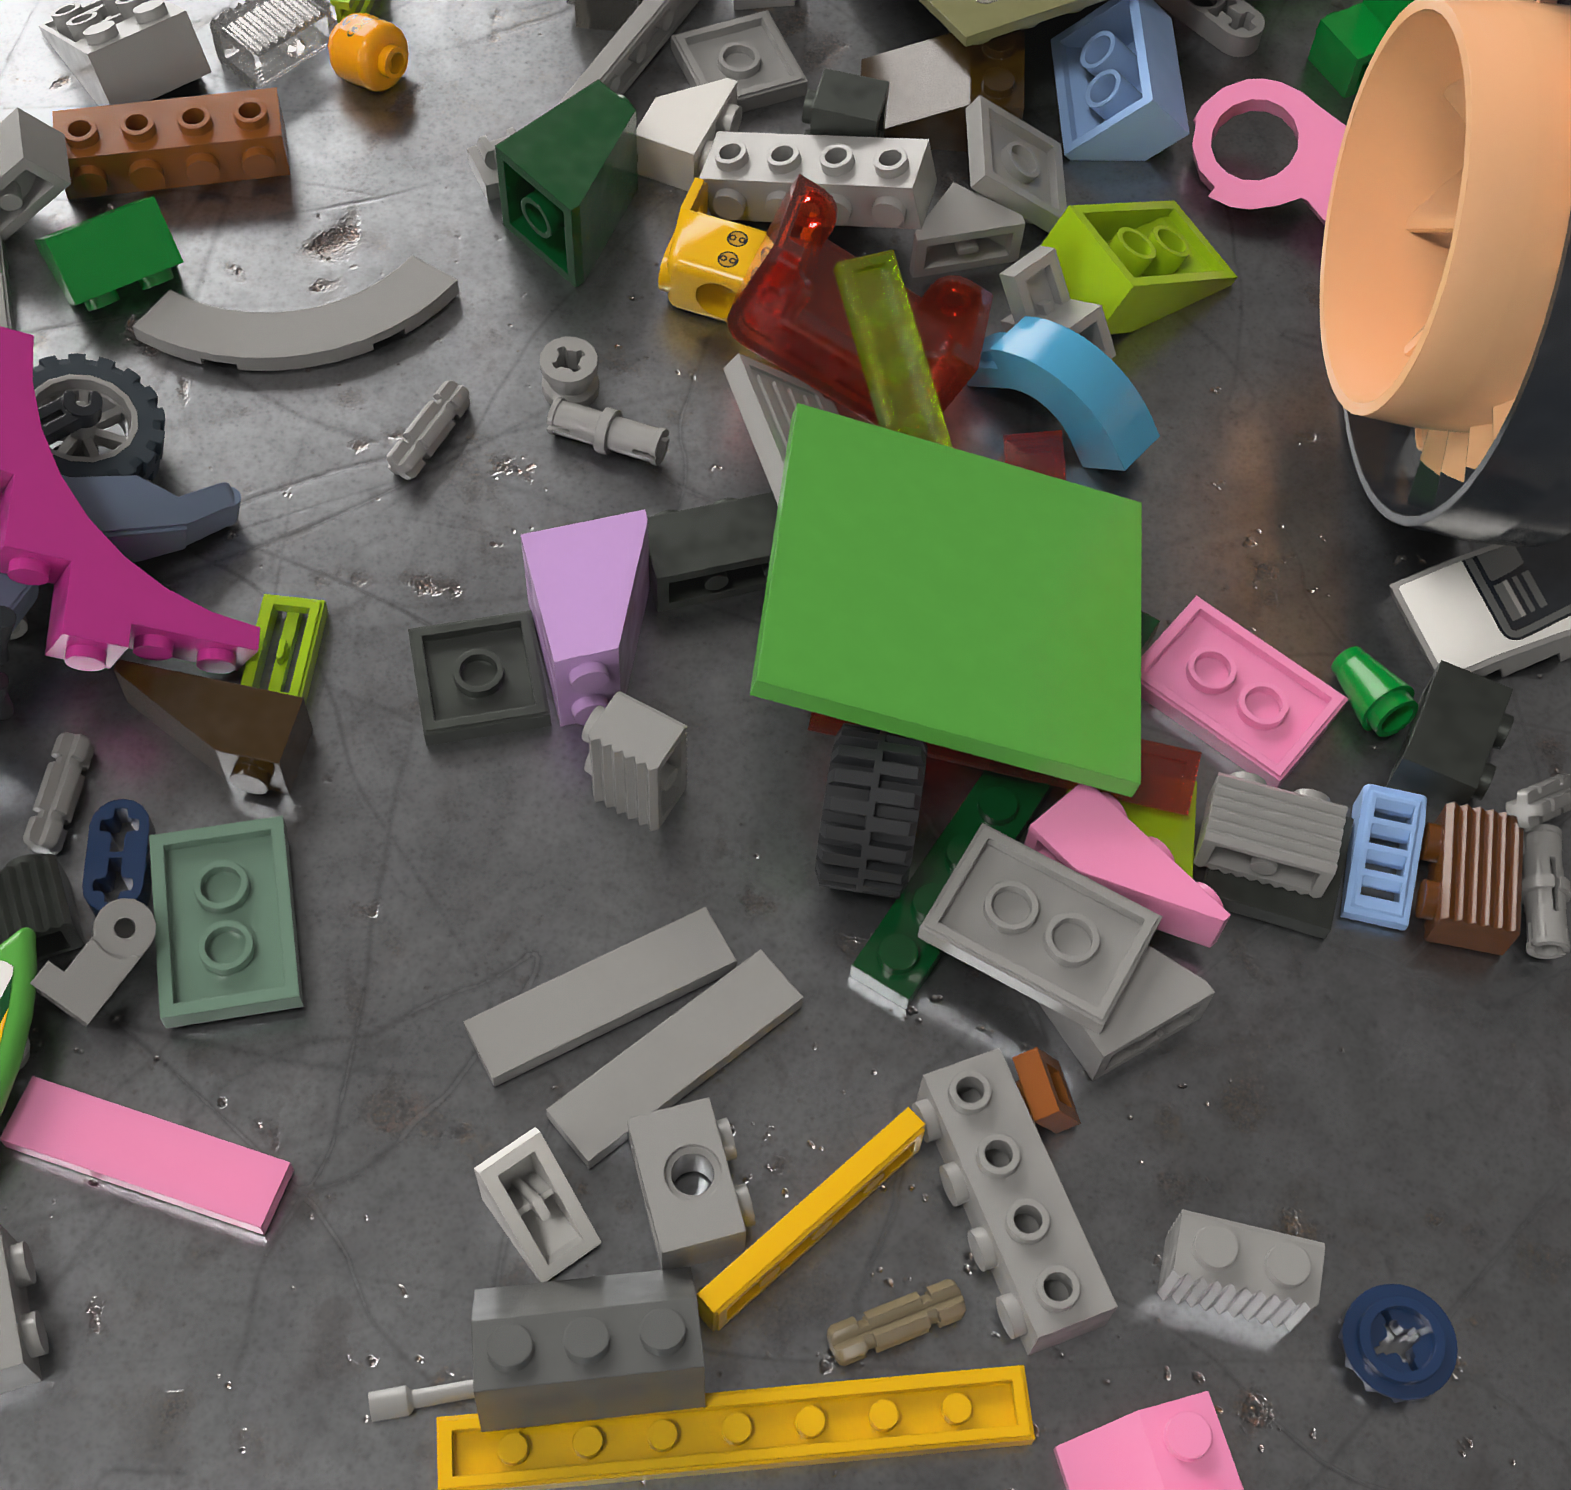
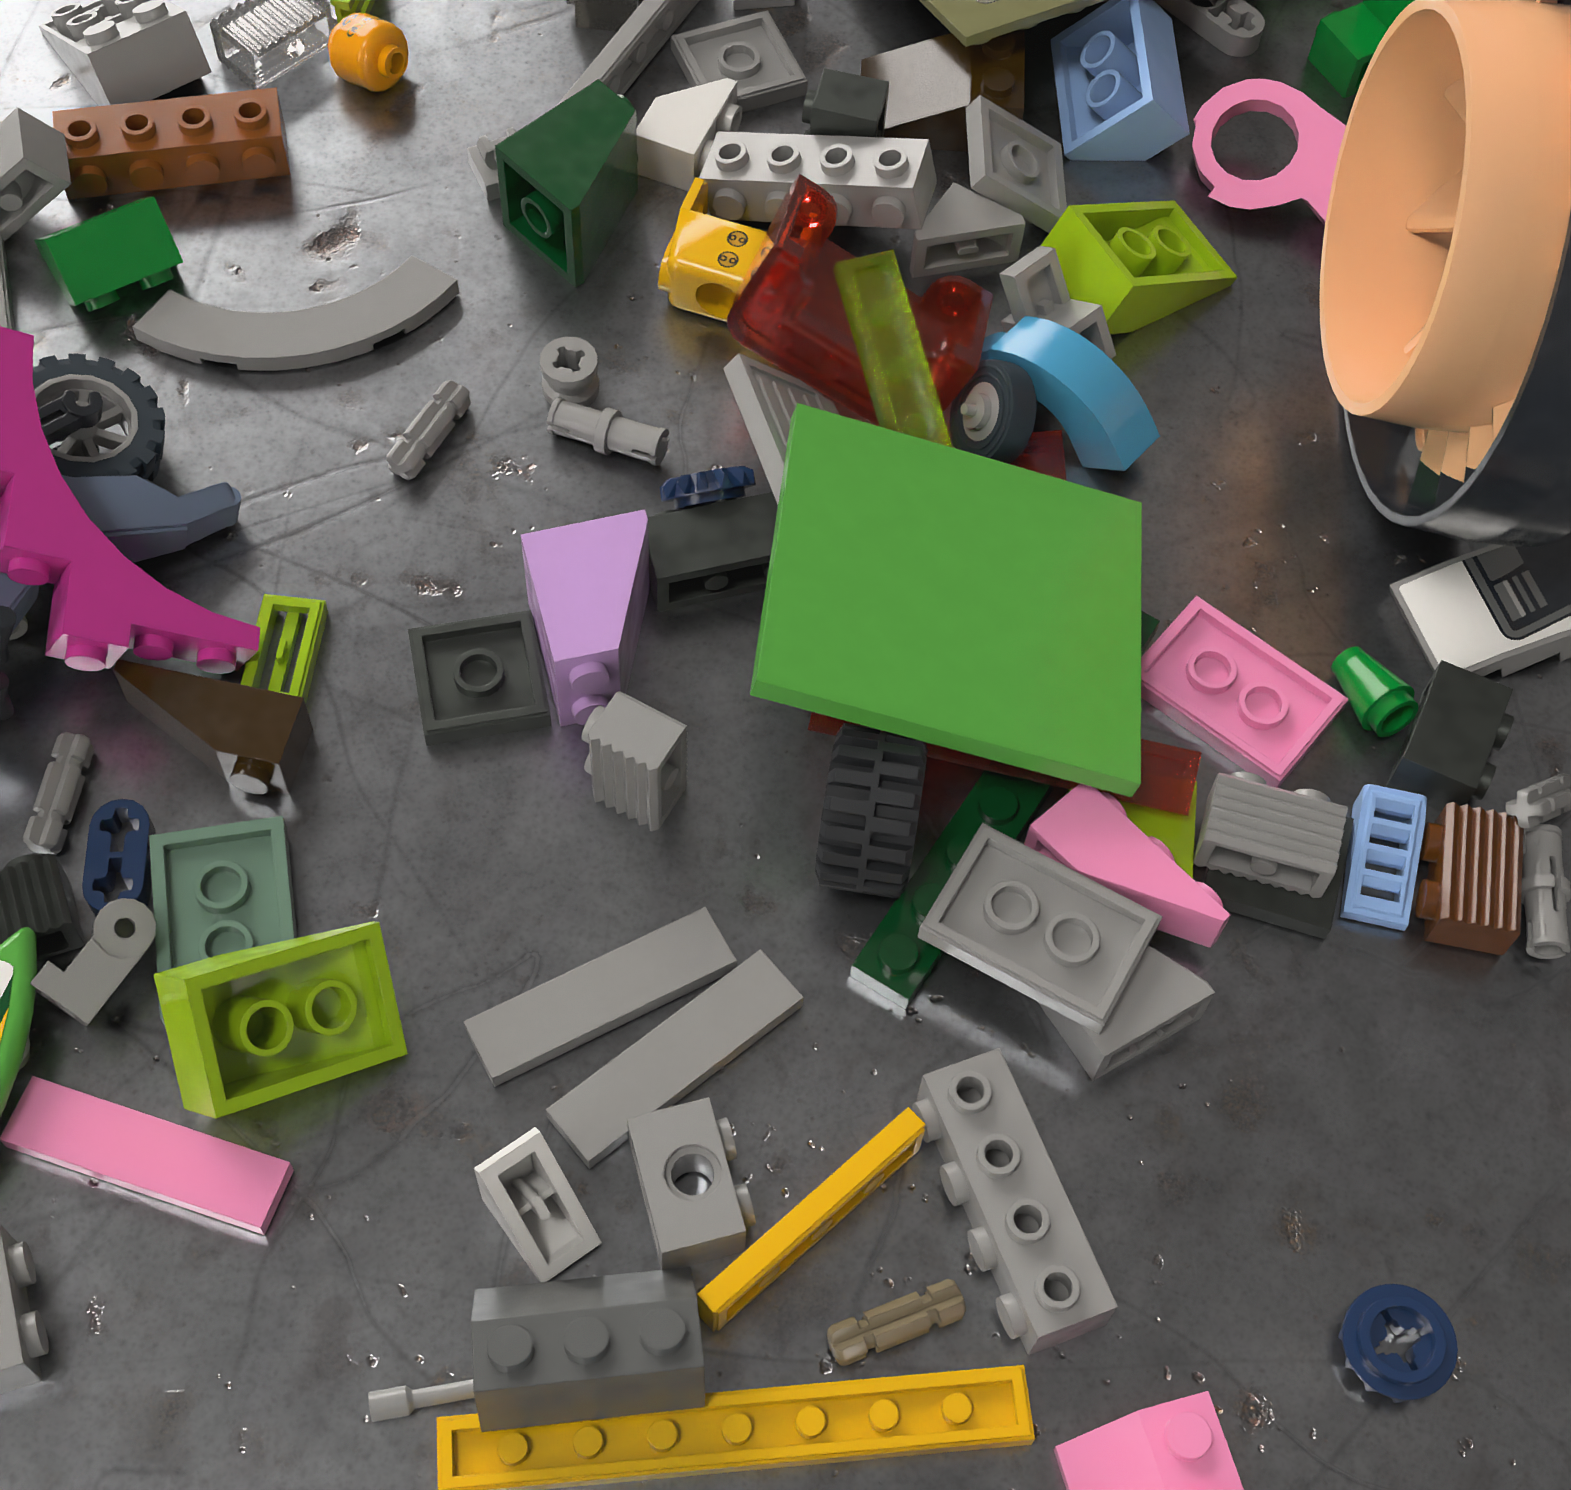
dark orange plate [1012,1047,1081,1134] -> none
light grey brick [1157,1209,1325,1332] -> none
none -> lime slope [153,921,408,1119]
none -> dark blue gear [659,466,756,509]
none -> black wheel [949,359,1037,464]

